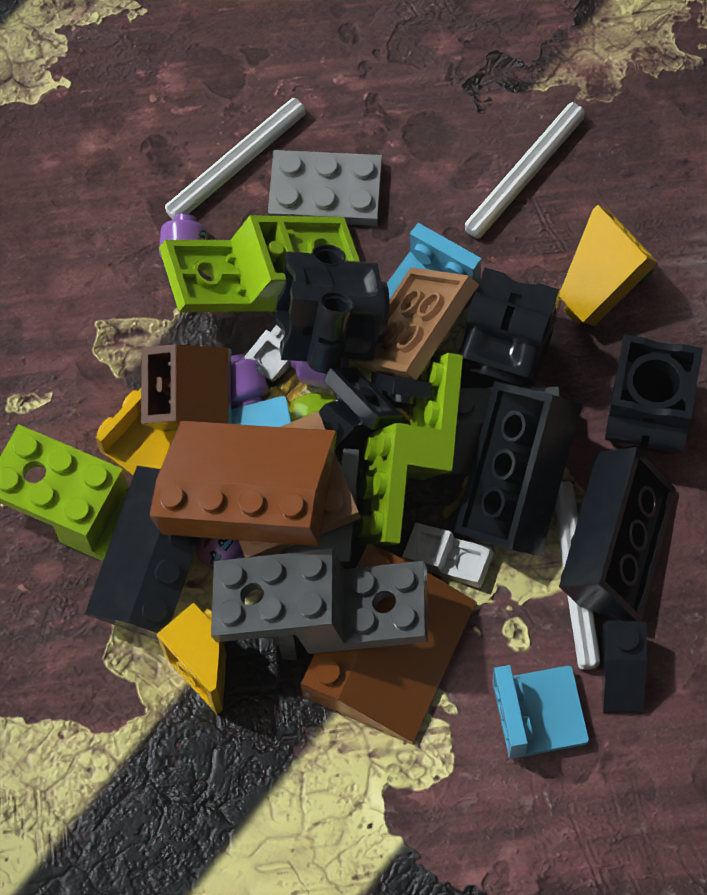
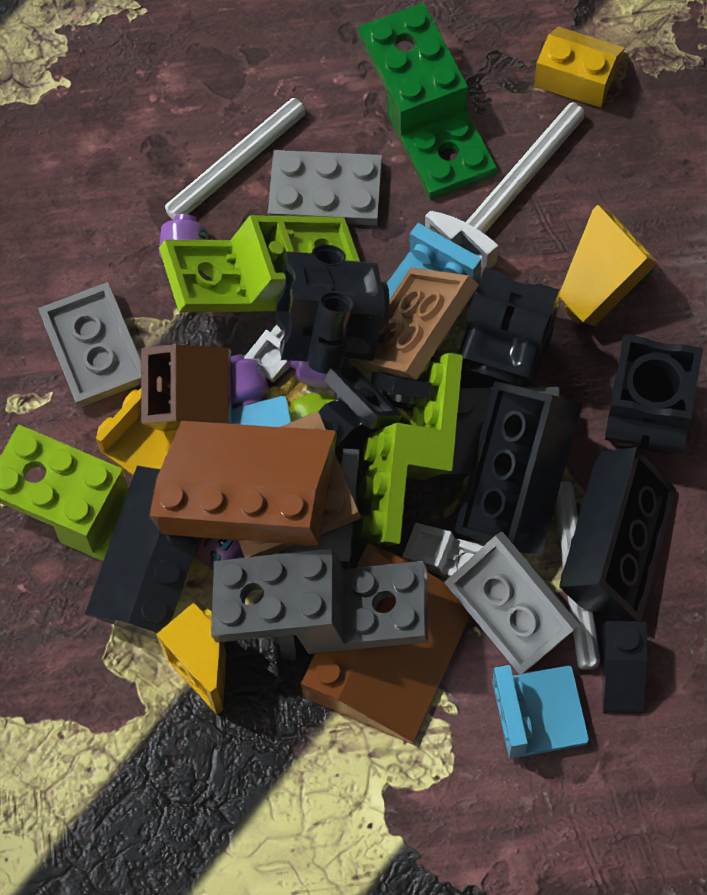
none -> light grey plate [38,282,141,408]
none -> green bracket [358,2,497,200]
none -> white slope [425,211,498,269]
none -> light grey plate [444,532,580,675]
none -> yellow slope [534,26,625,108]

